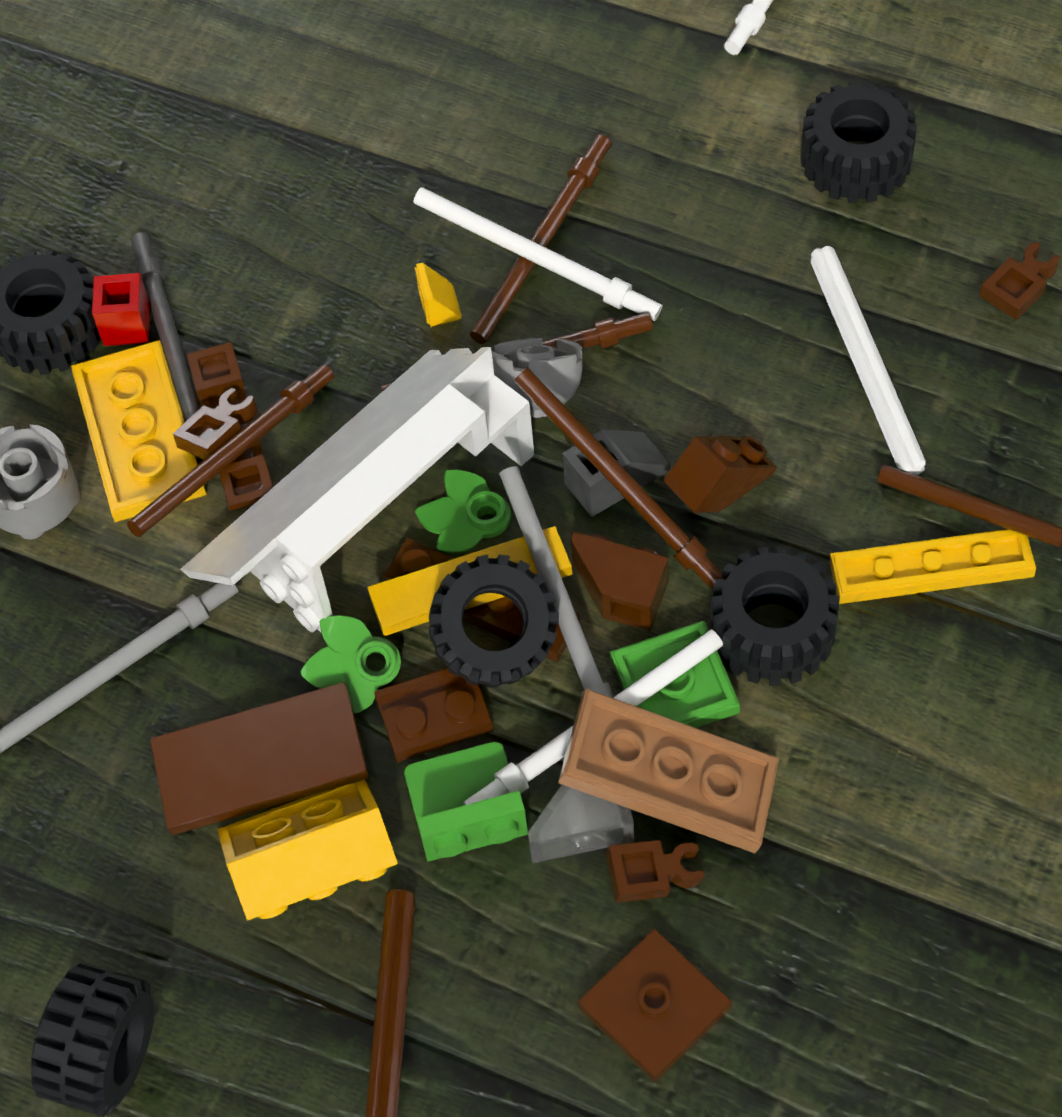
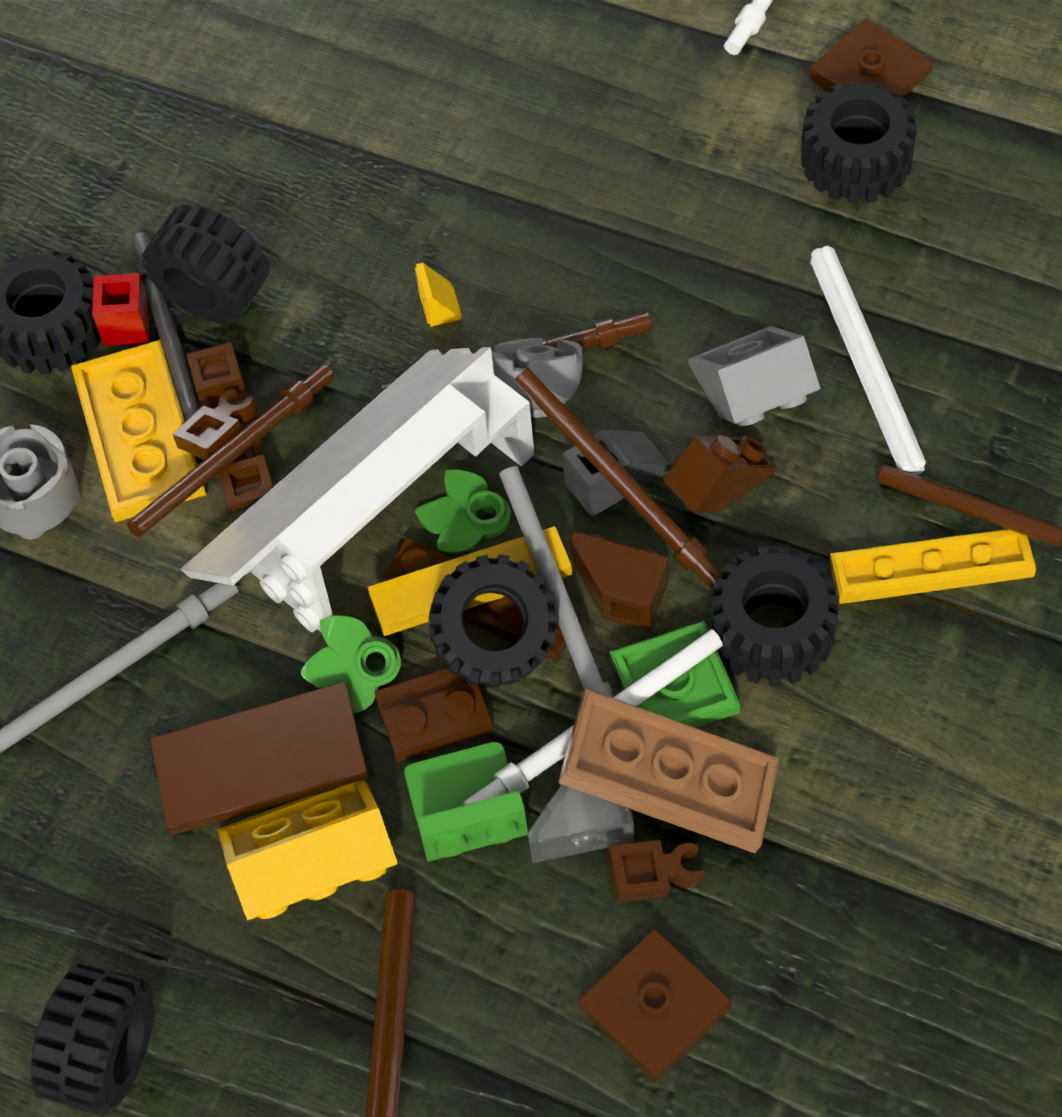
white bar [414,187,663,321] -> none
reddish brown bar [470,135,612,344] -> none
reddish brown plate [979,242,1060,321] -> none
none -> black tyre [142,204,270,324]
none -> light grey slope [687,326,820,426]
none -> reddish brown plate [809,19,933,98]

